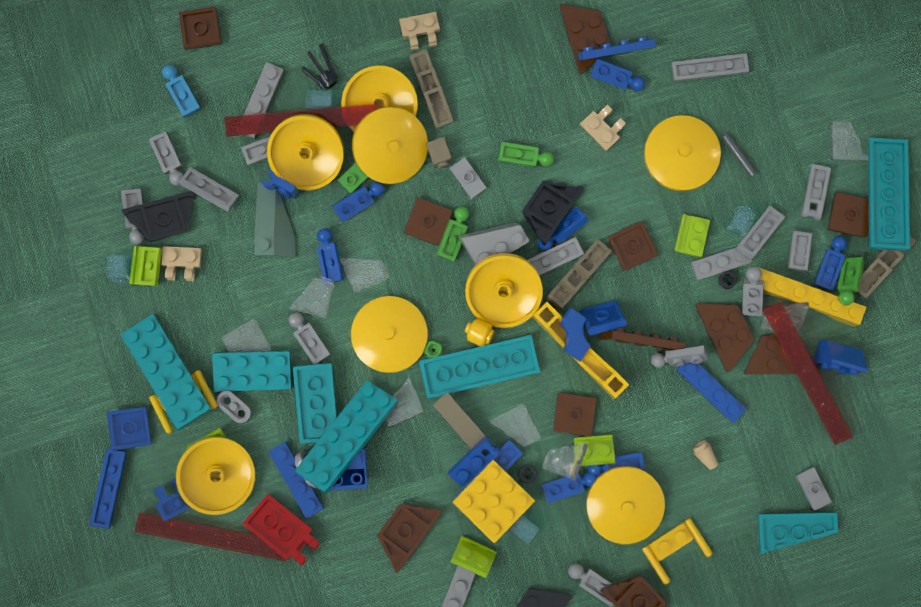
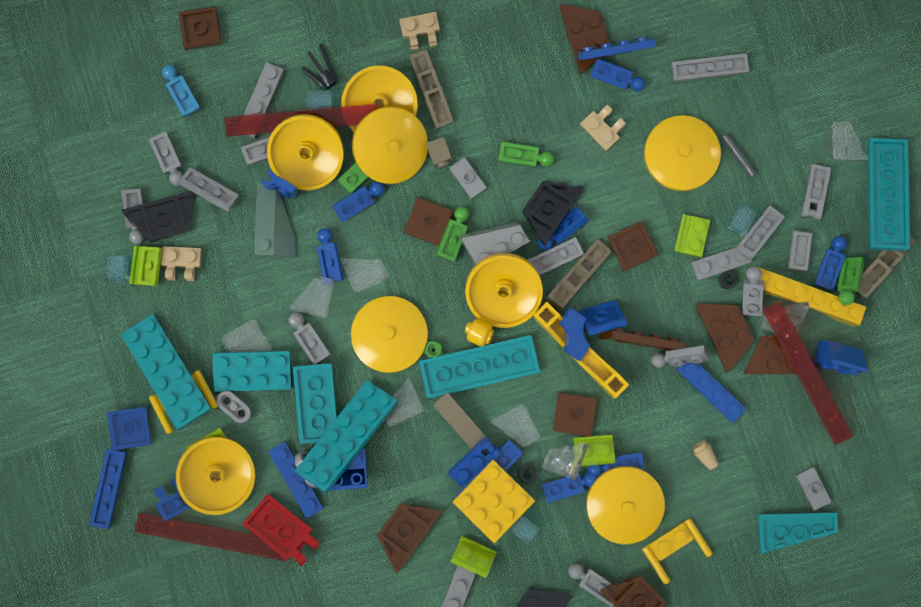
reddish brown plate [827,192,869,238] -> none

